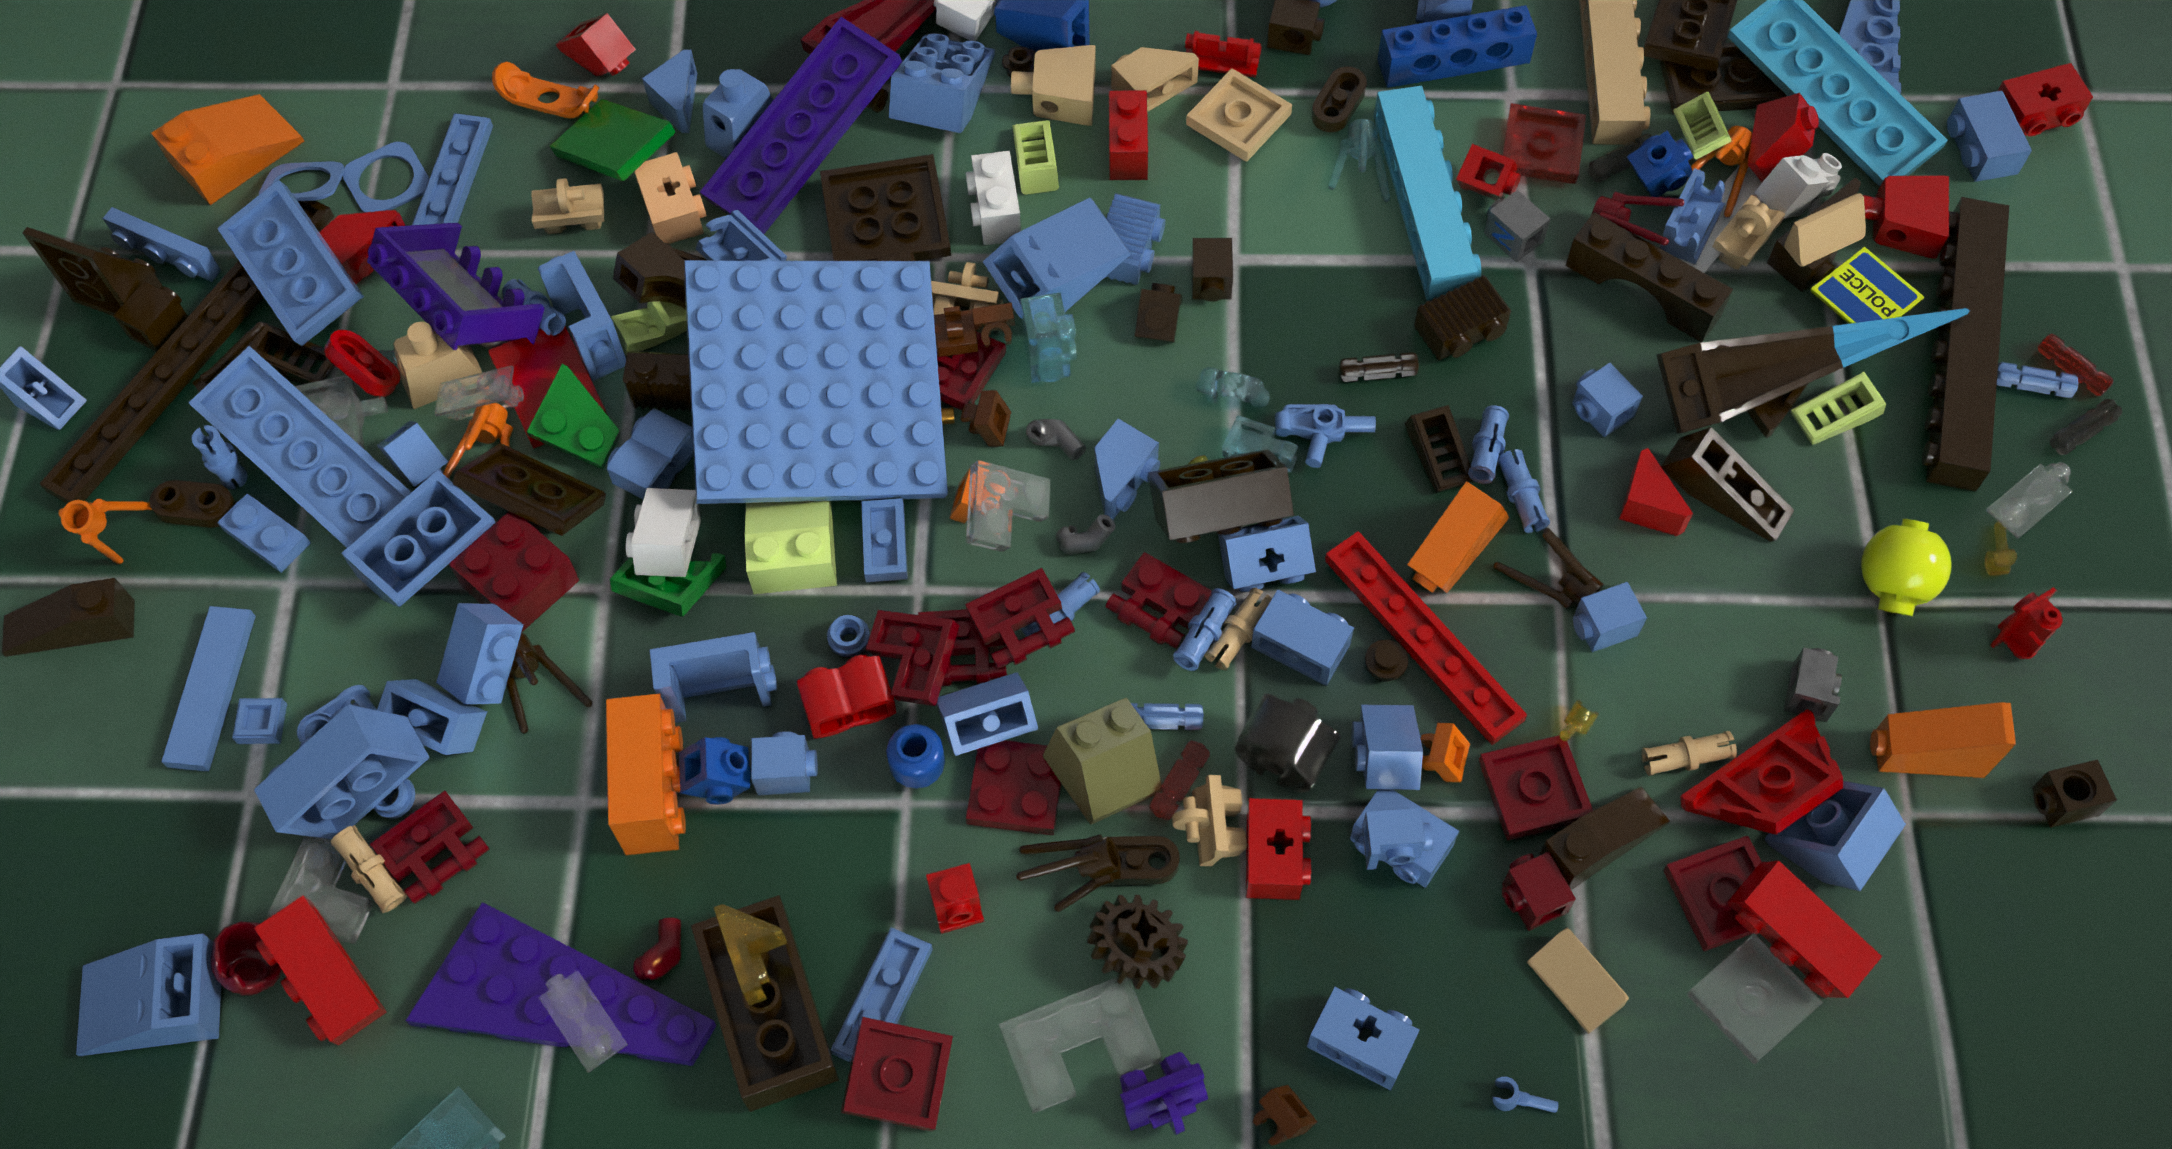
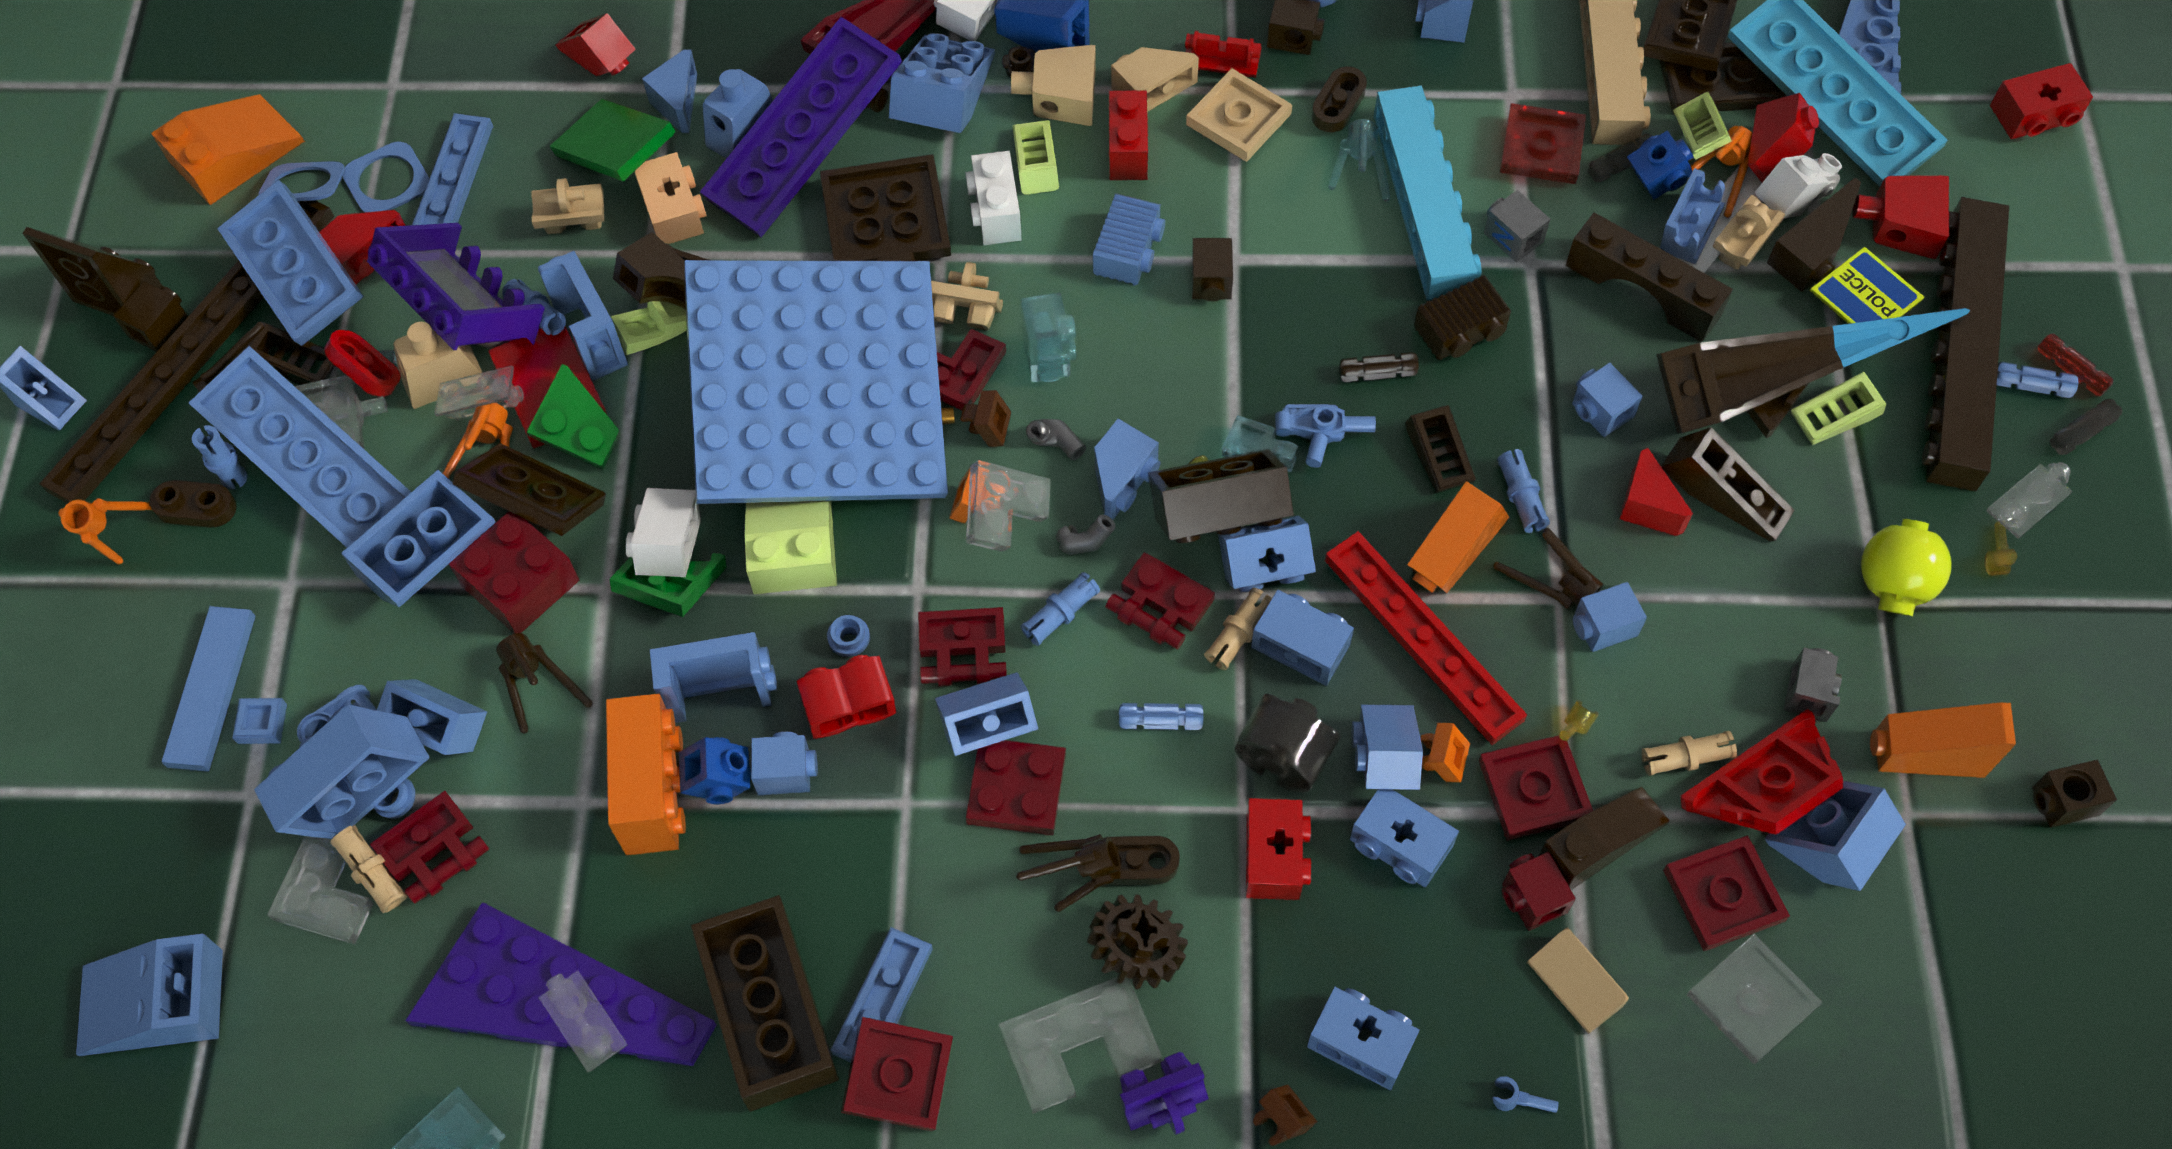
dark brown slope [2,578,135,657] -> none
medium blue plate [102,207,221,282] -> none
dark red hair [210,921,283,996] -> none
medium blue plate [217,494,311,573] -> none
red brick [254,895,387,1045] -> none
medium blue brick [377,421,448,487] -> none
medium blue brick [436,603,524,704] -> none
orange piece [492,62,600,119] -> none
medium blue brick [607,408,694,500] -> none
dark brown brick [623,351,691,412] -> none
dark red arm [633,918,681,980] -> none
medium blue hinge [696,210,787,261] -> none
clear yellow slope [713,904,787,1006] -> none
medium blue plate [861,498,908,582] -> none
dark red plate [866,610,960,706] -> none
blue head [886,724,945,789] -> none
red brick [926,863,984,934] -> none
reddish brown tile [934,306,978,357] -> none
dark red plate [965,568,1075,669] -> none
reddish brown tile [972,302,1015,348] -> none
medium blue slope [983,198,1131,332] -> none
olive slope [1043,697,1162,825] -> none
dark brown bracket [1135,283,1183,342] -> none
clear red axle [1149,740,1210,821] -> none
tan hips [1172,775,1247,866] -> none
medium blue pin [1173,588,1236,671] -> none
clear light blue piece [1196,367,1270,408] -> none
medium blue brick [1362,808,1433,870] -> none
dark brown plate [1365,640,1408,682] -> none
blue brick [1377,5,1537,88] -> none
red brick [1456,144,1521,200] -> none
medium blue pin [1468,405,1509,484] -> none
dark red plant [1591,192,1685,246] -> none
red brick [1727,861,1882,998] -> none
tan slope [1784,193,1866,266] -> none
medium blue brick [1946,91,2032,182] -> none
red hinge [1990,587,2063,659] -> none

